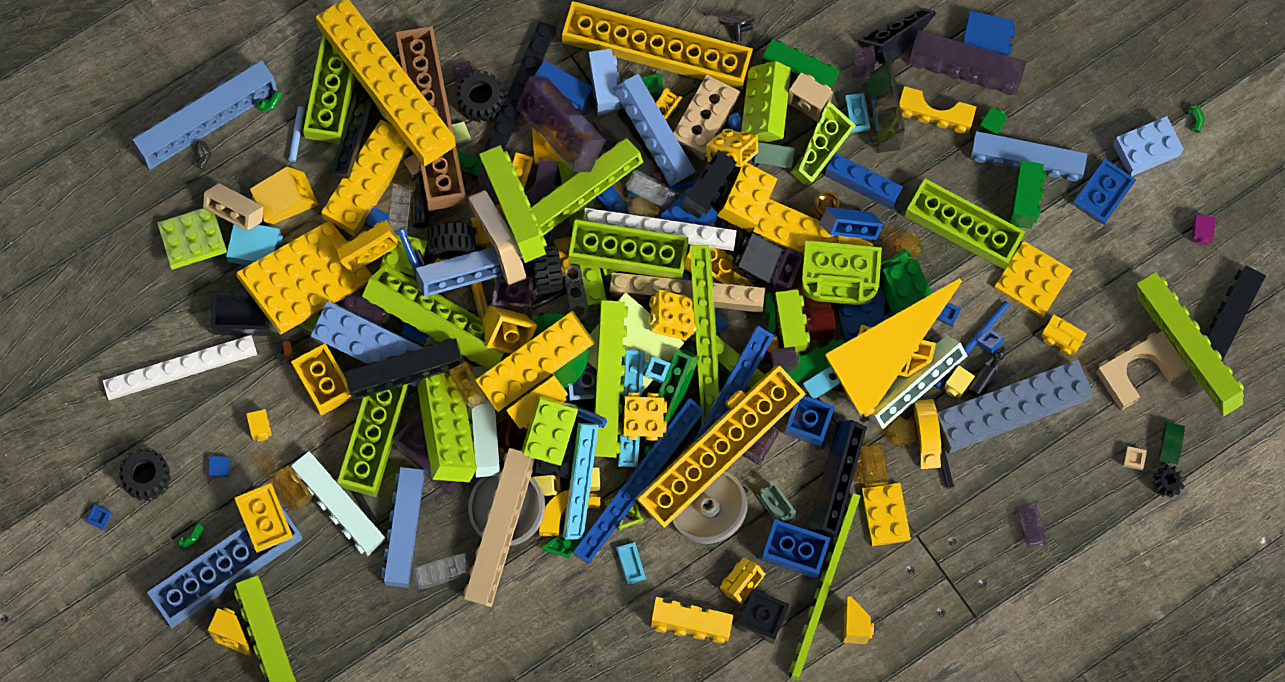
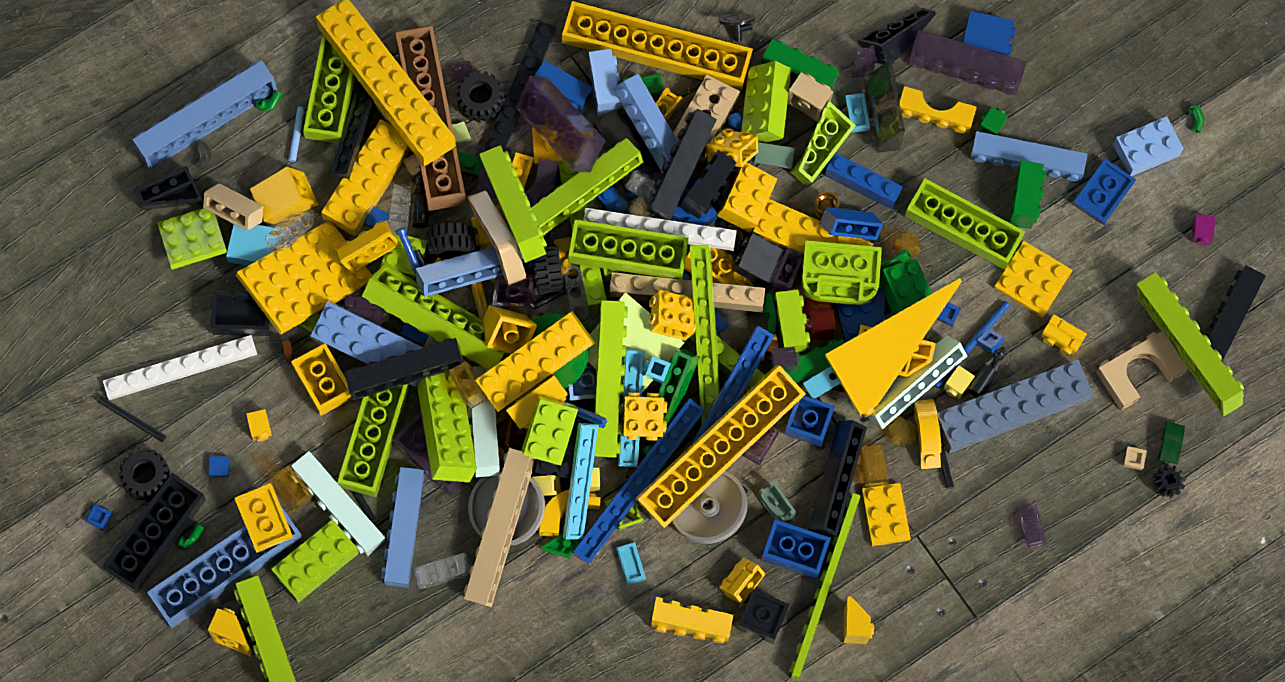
yellow tile [725,390,746,409] -> none
none -> black bar [98,396,167,443]
none -> black brick [101,473,206,594]
none -> black wedge [134,166,204,210]
none -> clear beam [265,211,314,250]
none -> lime brick [272,519,359,603]
none -> black brick [645,108,717,220]

